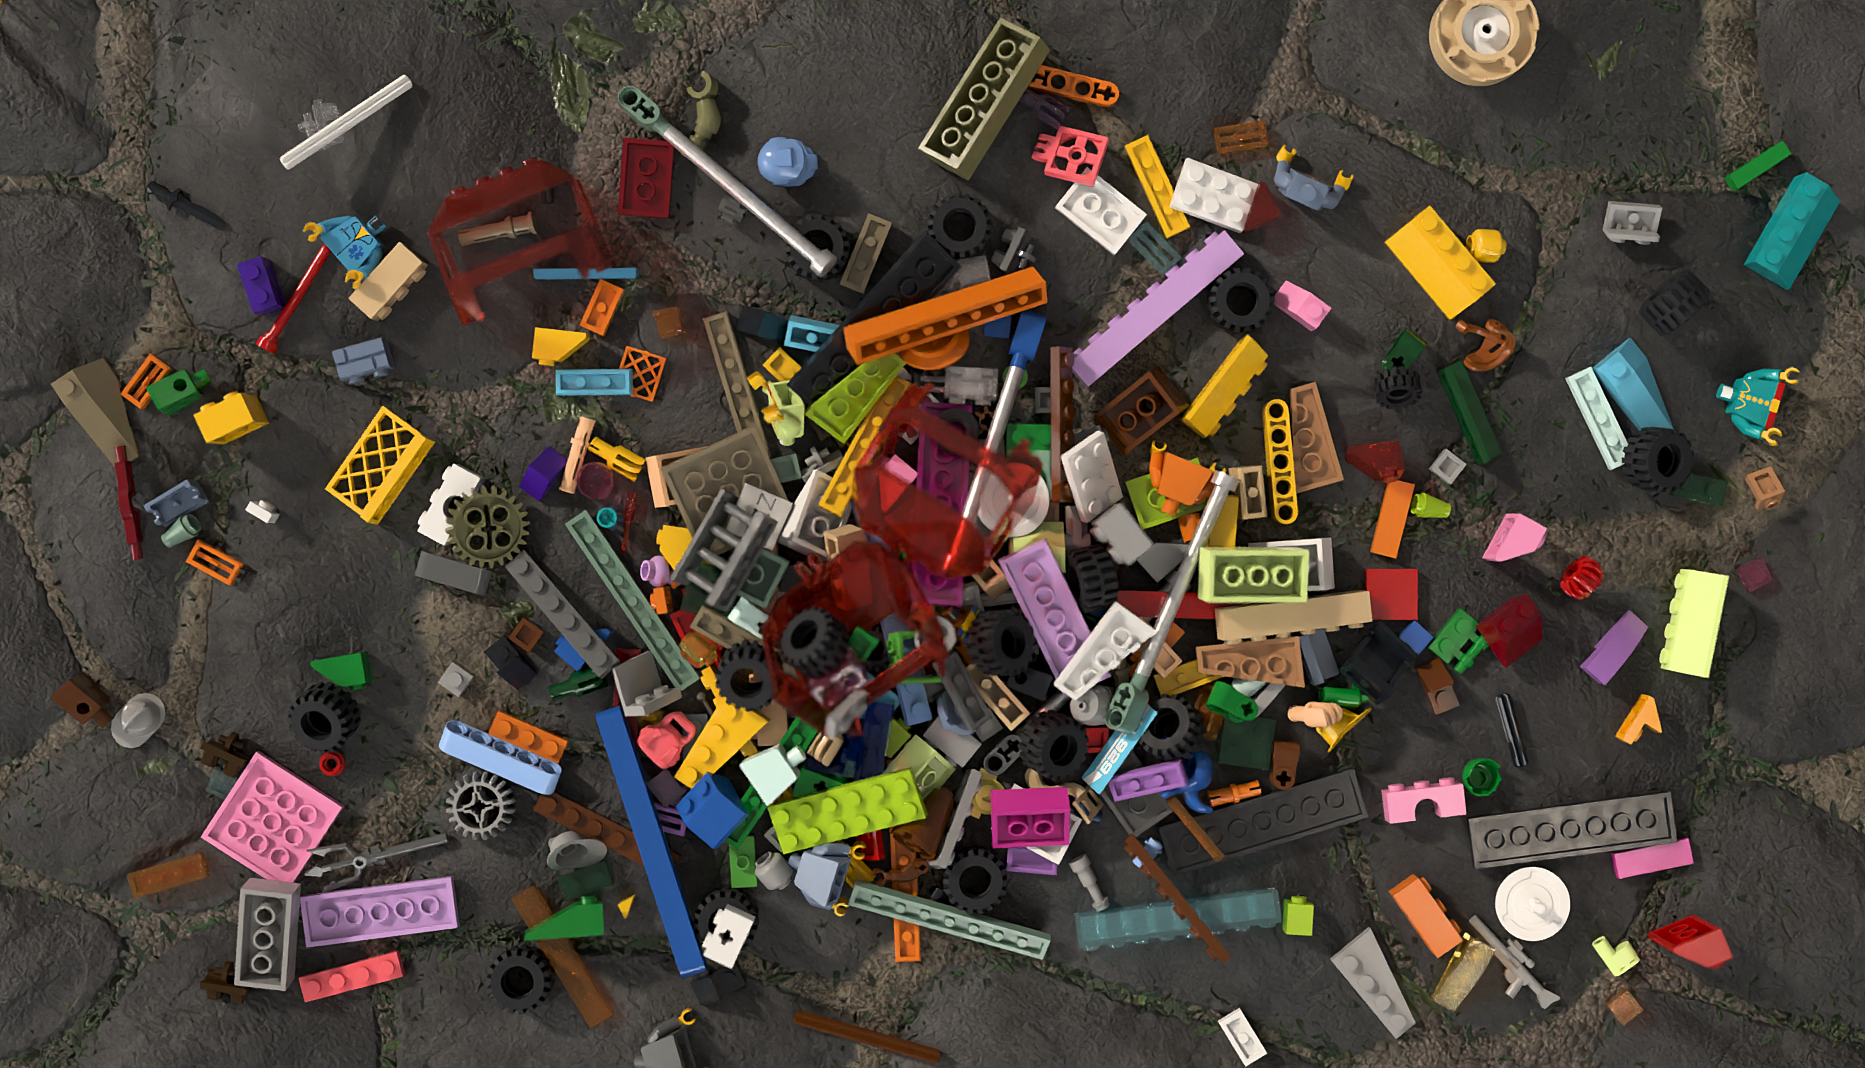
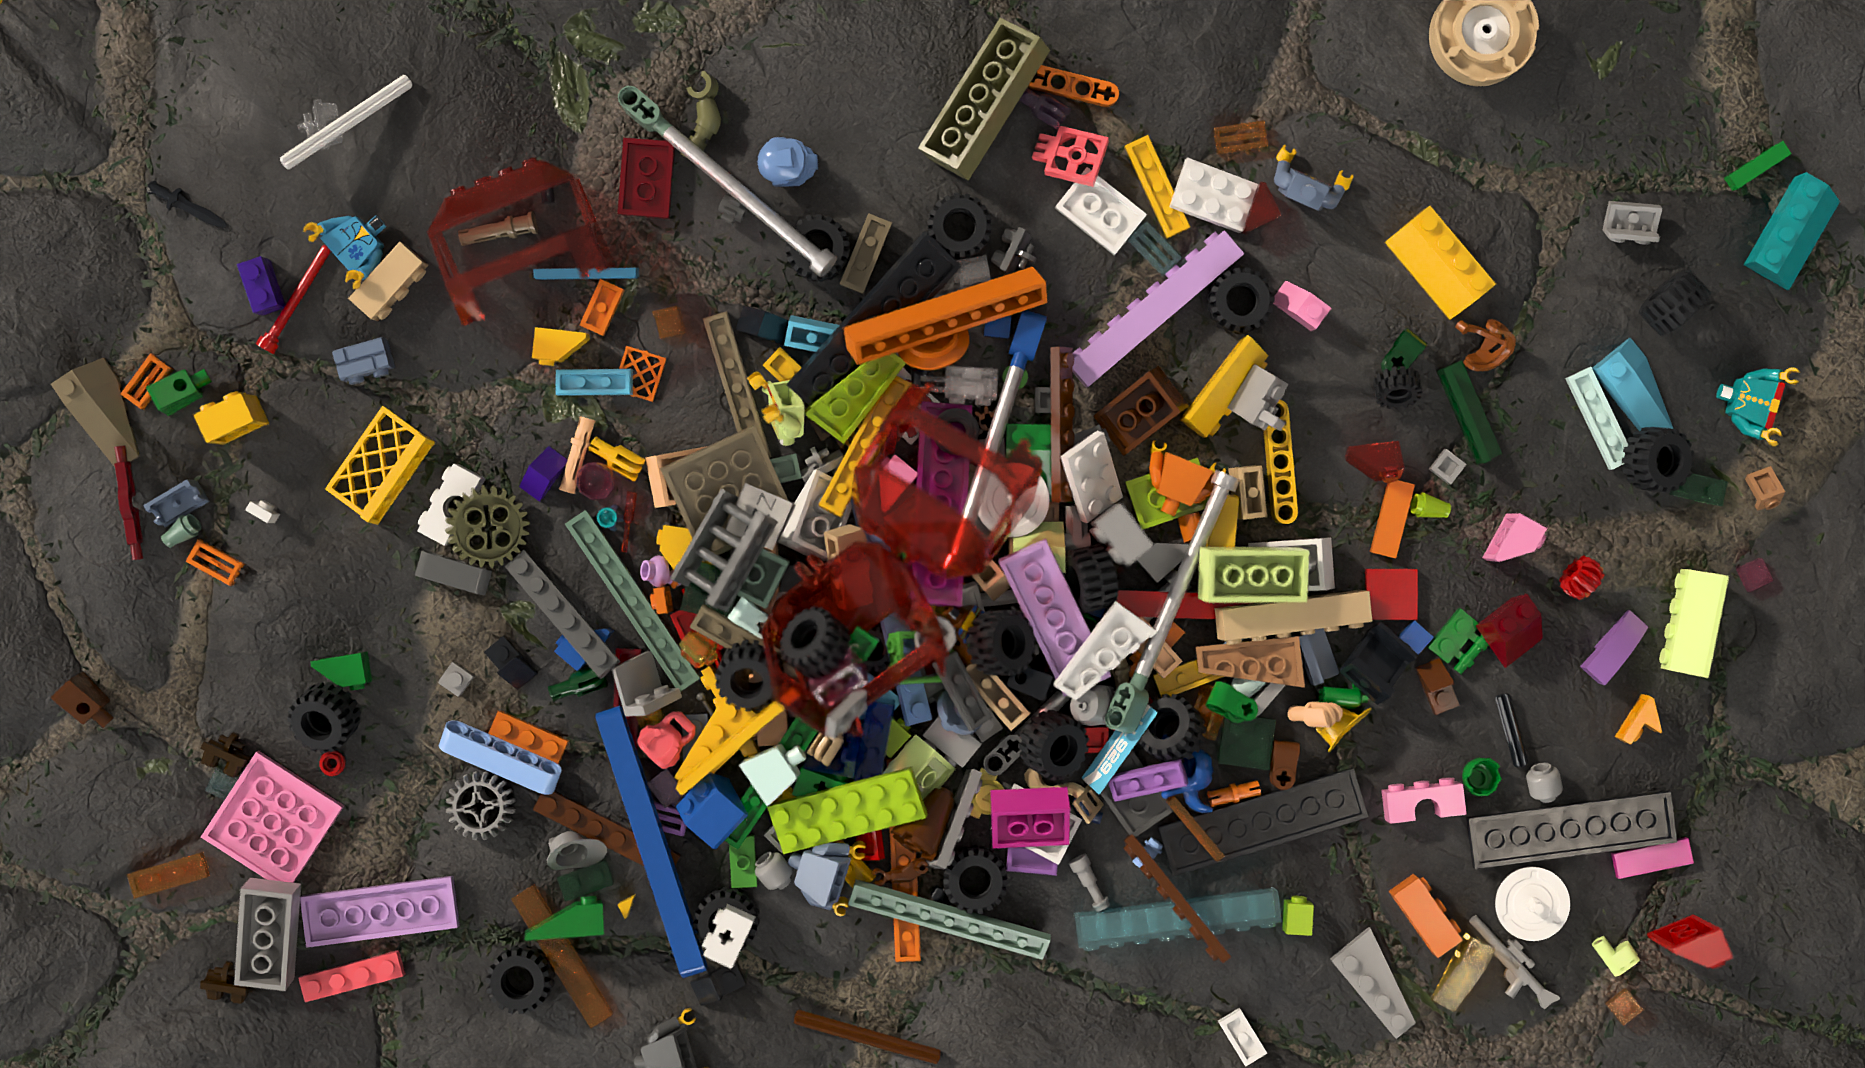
light grey piece [111,693,166,748] -> none
dark grey piece [304,833,449,893] -> none
reddish brown plate [509,617,545,653] -> none
medium nougat wing [1290,382,1344,493] -> none
yellow head [1466,229,1506,263] -> none
none -> yellow tile [676,684,800,795]
none -> light grey hinge [1227,364,1289,431]
none -> light grey head [1526,763,1563,803]

